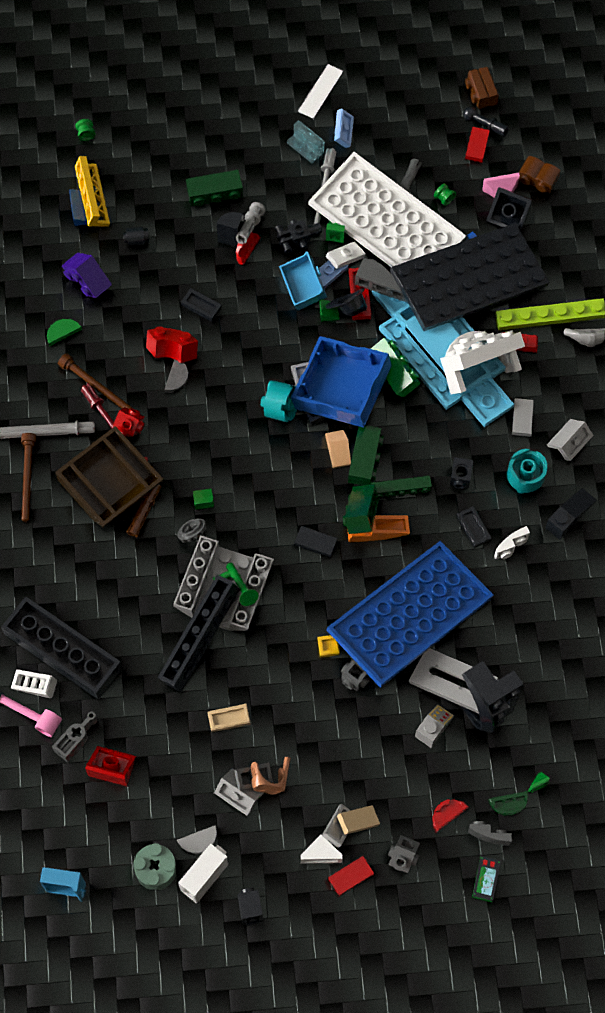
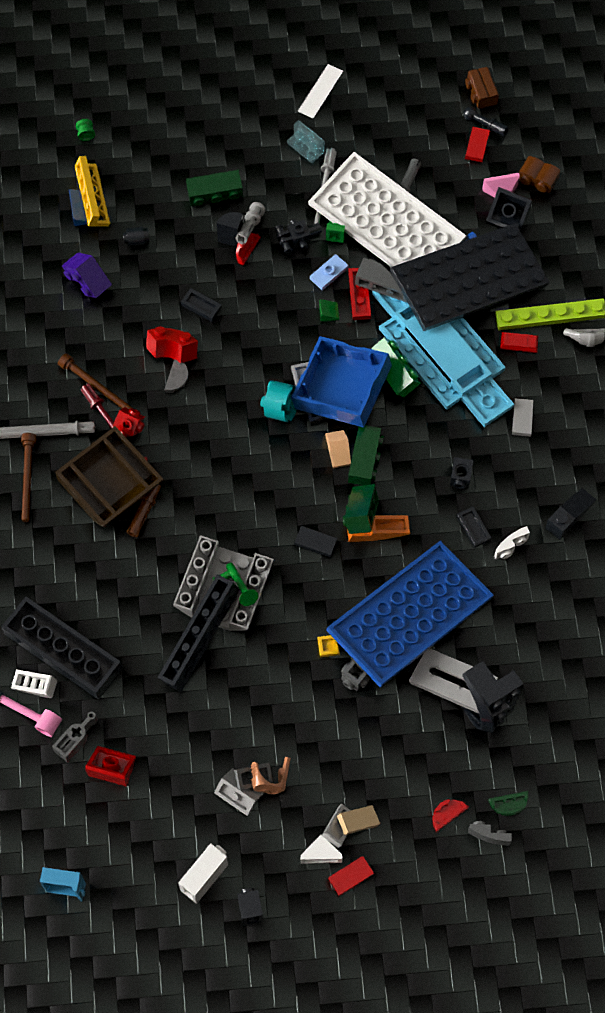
green tile [47,319,82,346] -> none
sand green brick [133,843,177,890] -> none
dark grey gear [177,519,206,543] -> none
light grey tile [177,826,217,855] -> none
green slope [193,489,214,510] -> none
tan tile [207,704,251,733] -> none
dark azure container [279,251,327,310] -> none
black piece [325,288,367,316] -> none
white plate [326,241,366,269] -> none
light blue plate [334,109,354,148] -> none
dark green piece [371,476,432,499] -> none
dark grey brick [388,835,420,873] -> none
light grey slope [415,705,454,748] -> none
green wheel [434,183,456,206] -> none
white piece [440,330,525,394] -> none
tile [472,856,501,902] -> none
teal brick [507,449,547,493] -> none
green slope [528,772,550,793] -> none
light grey panel [547,419,593,461] -> none

